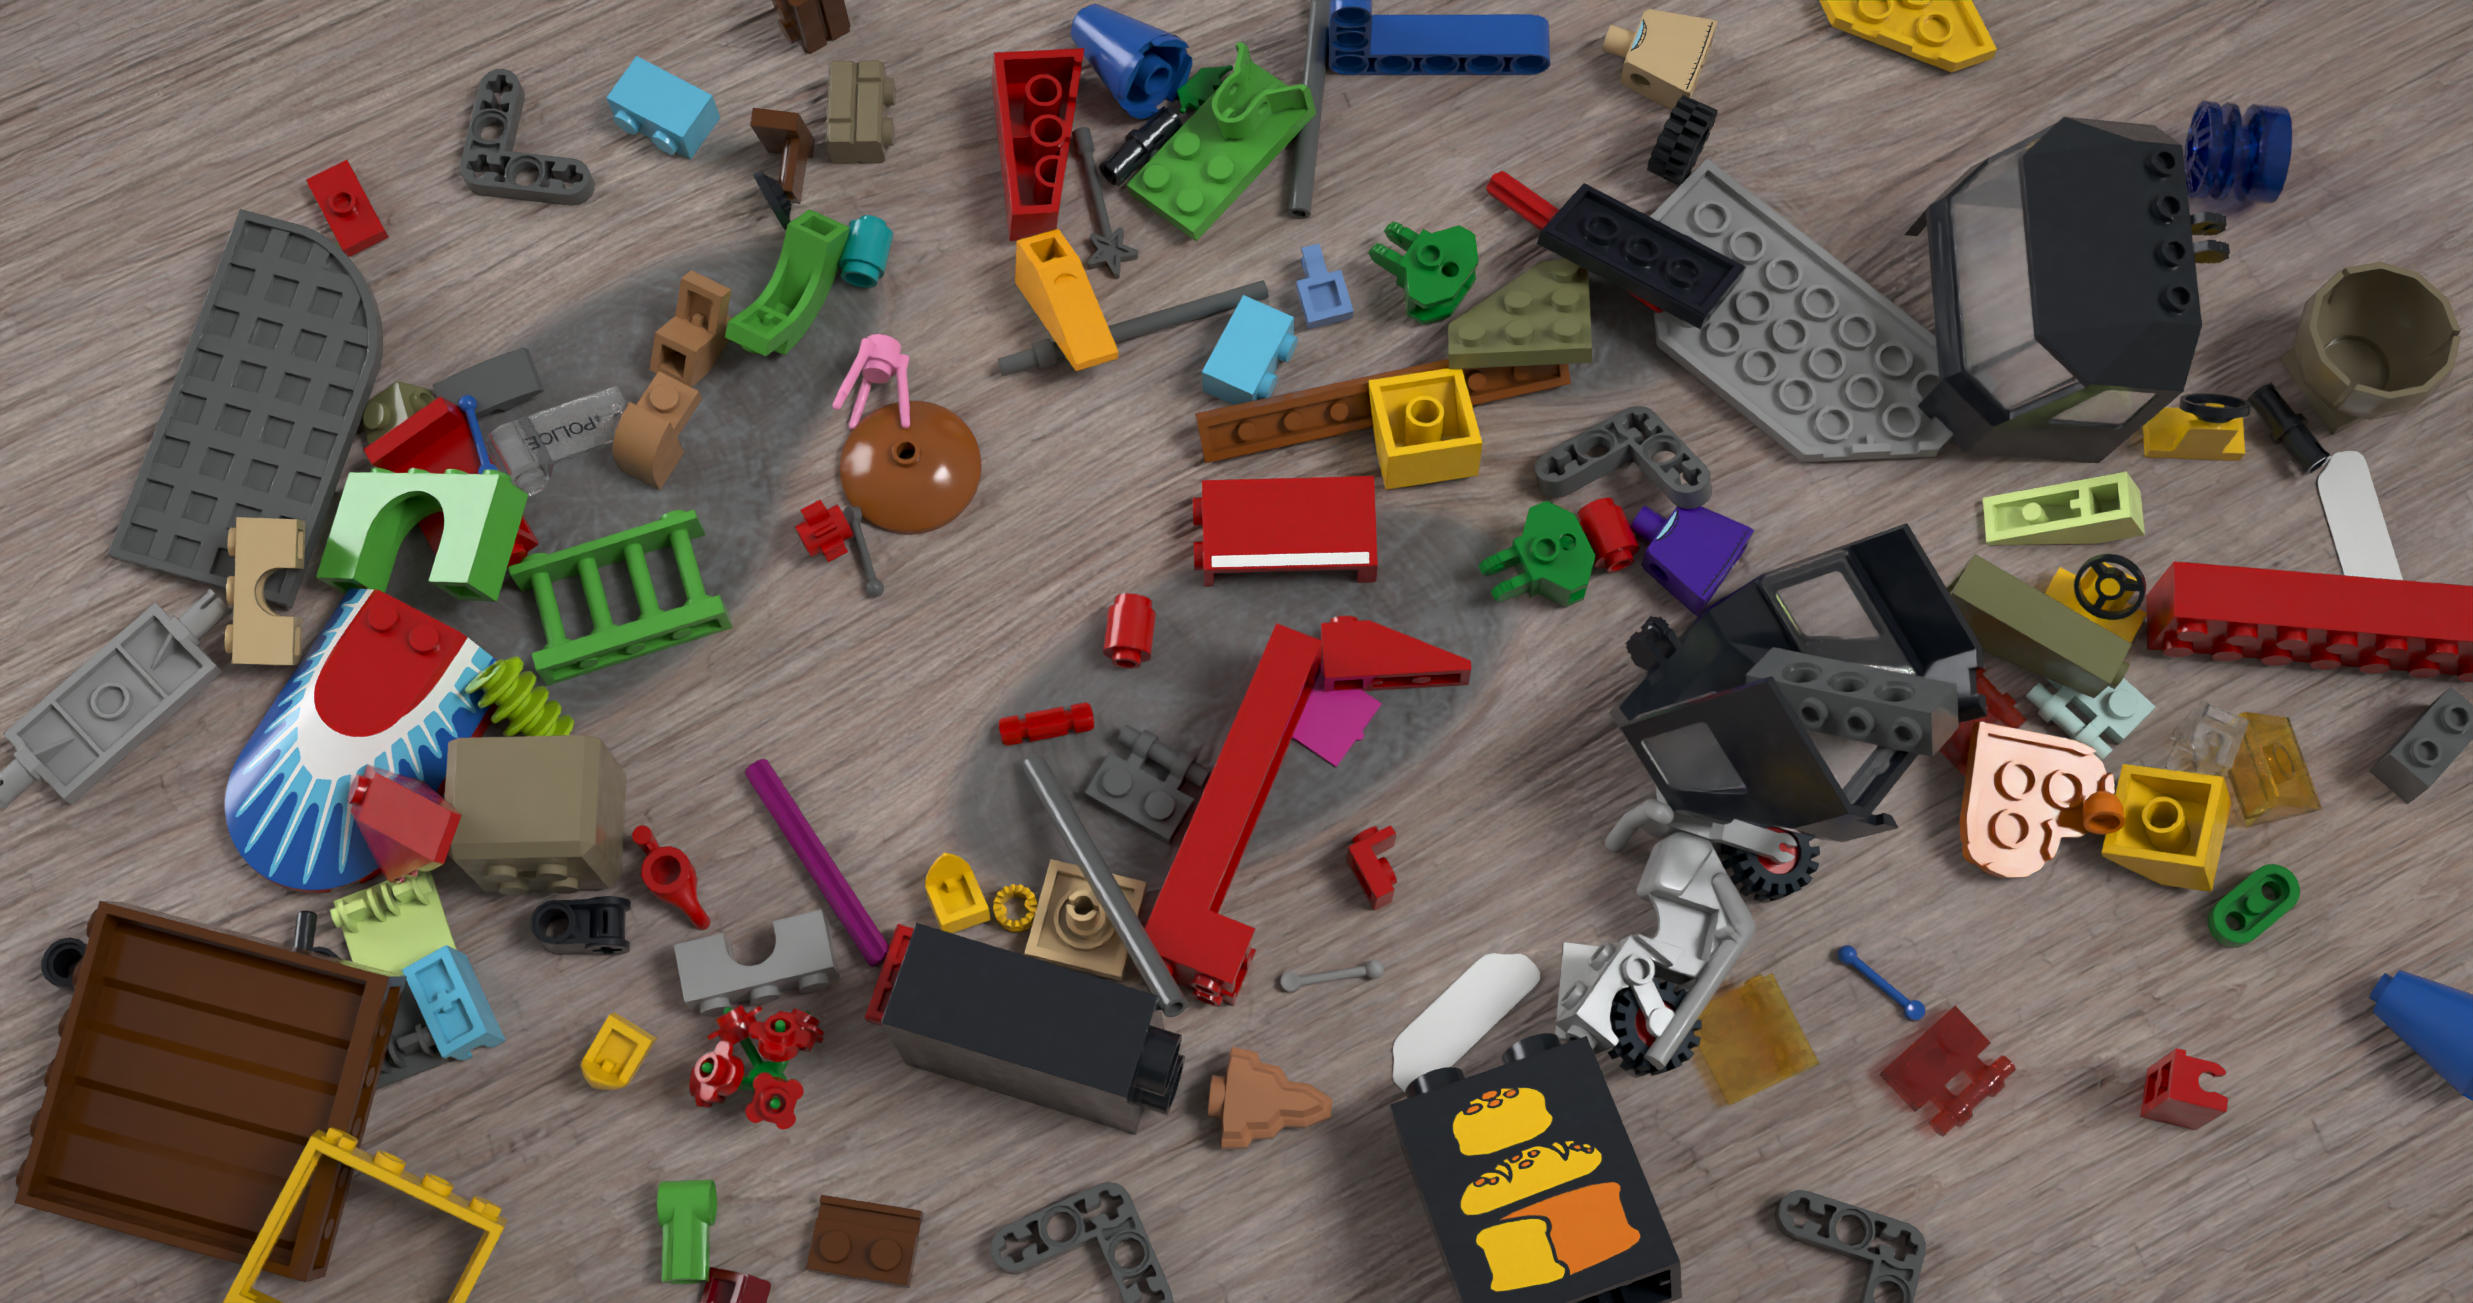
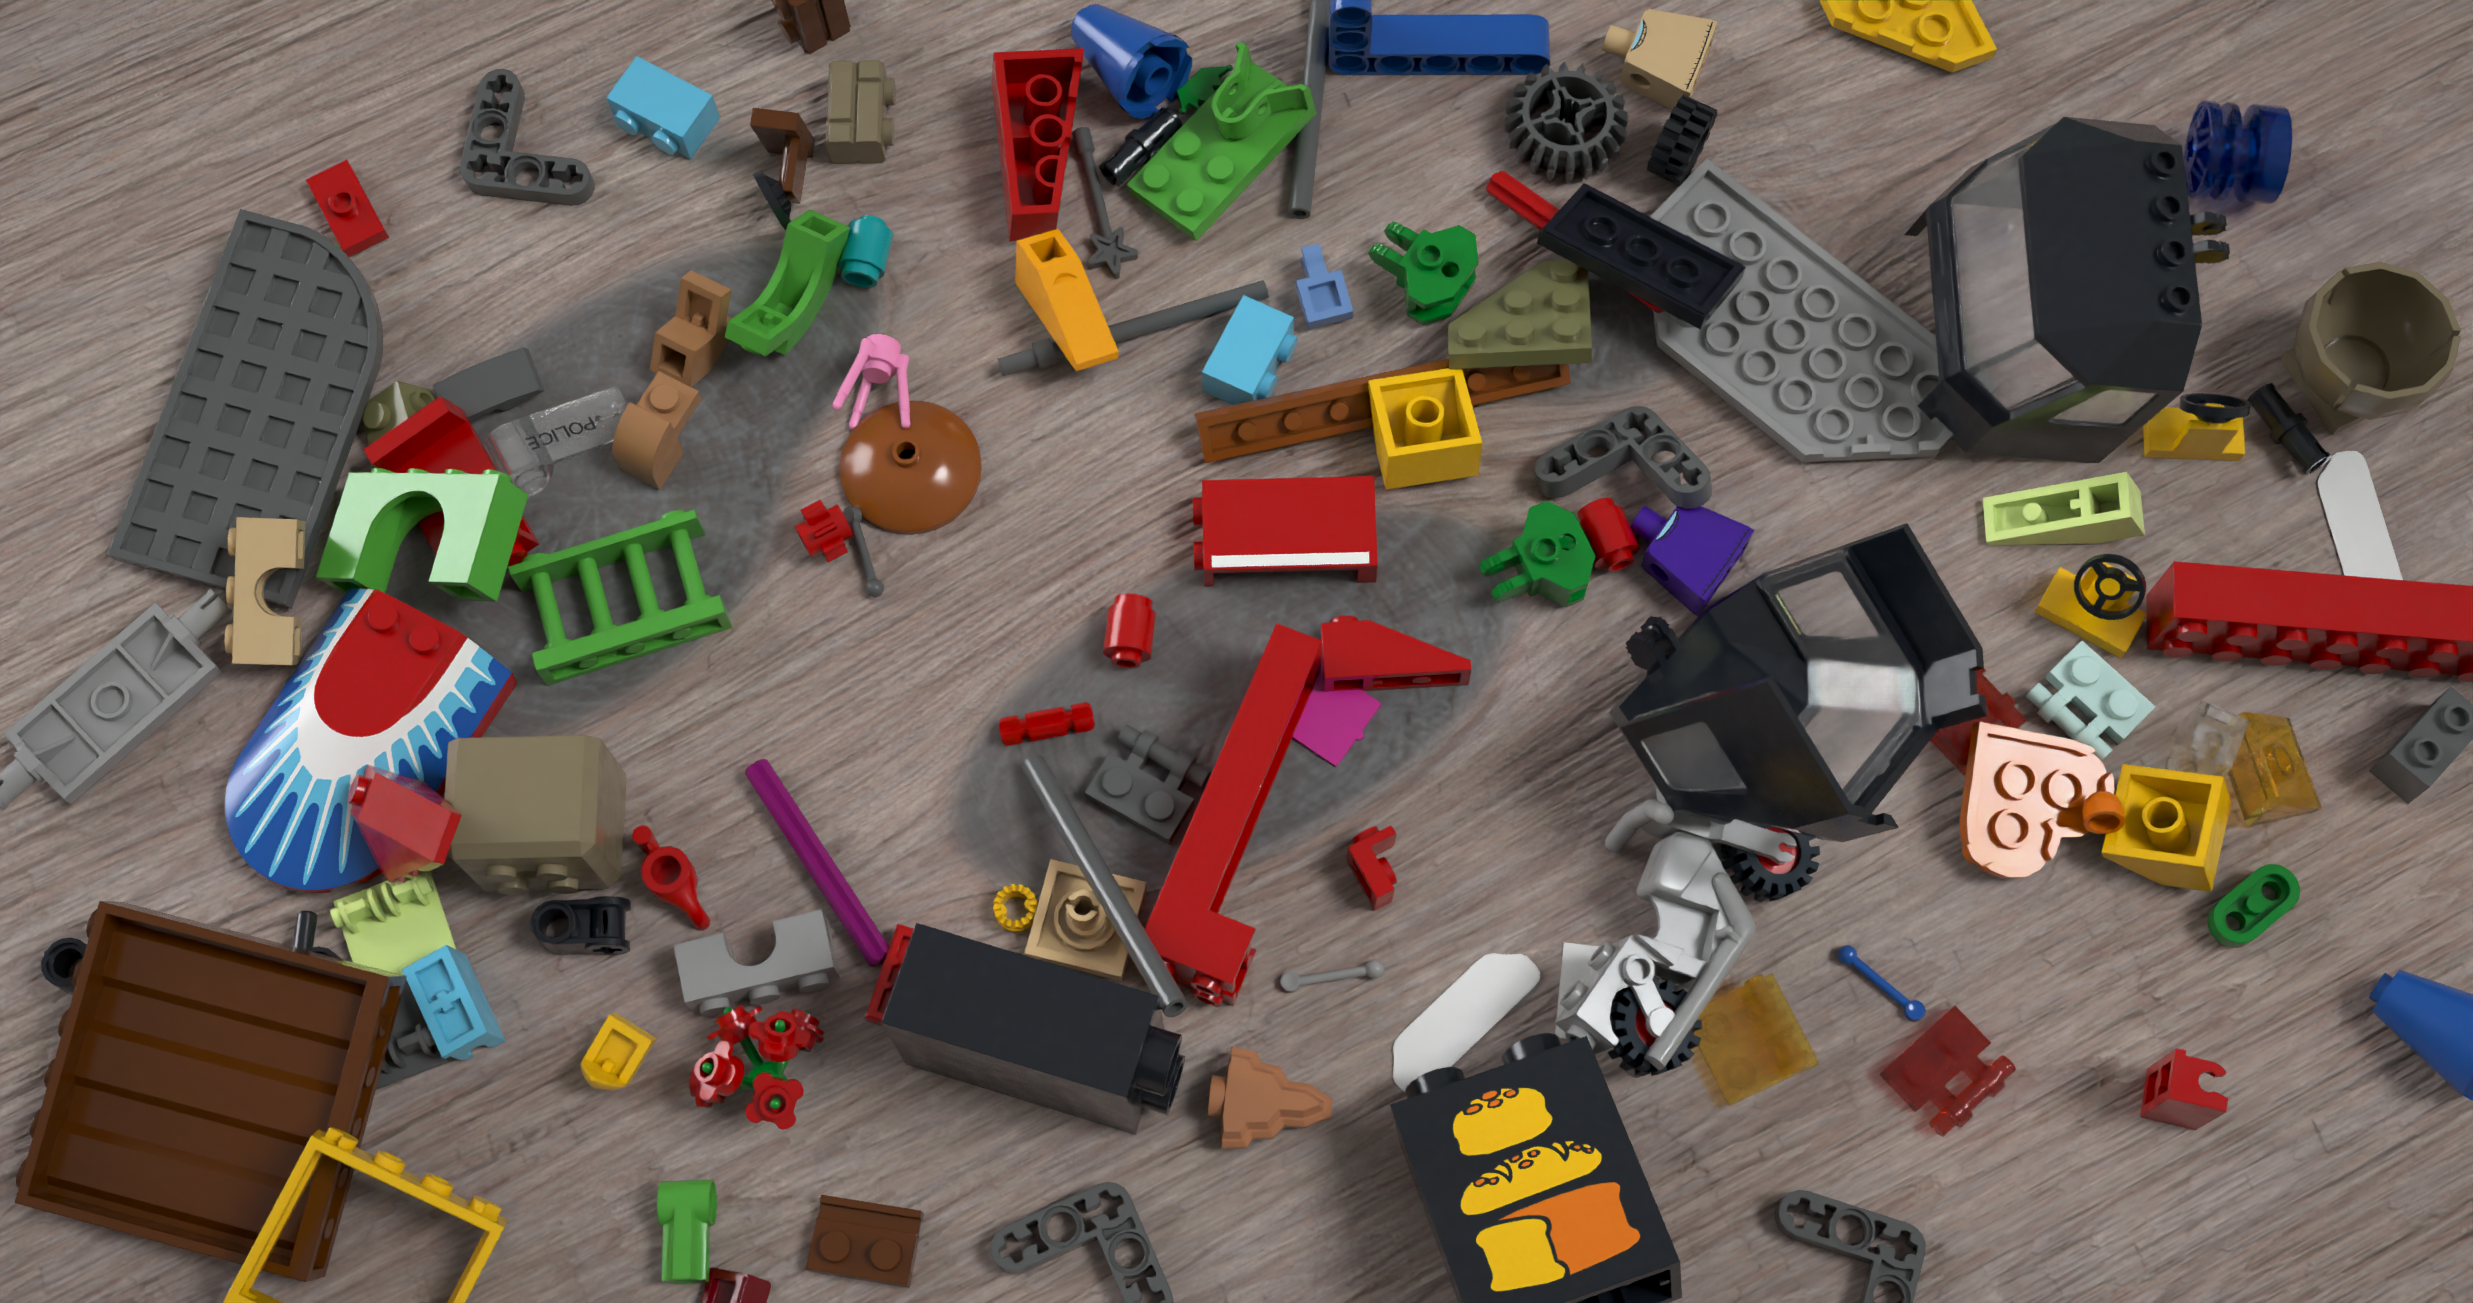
blue hinge [458,395,498,474] -> none
lime piece [465,656,575,737] -> none
yellow plate [925,853,991,933] -> none
dark grey brick [1746,647,1959,757] -> none
olive slope [1946,554,2132,698] -> none
none -> dark grey gear [1504,61,1628,183]

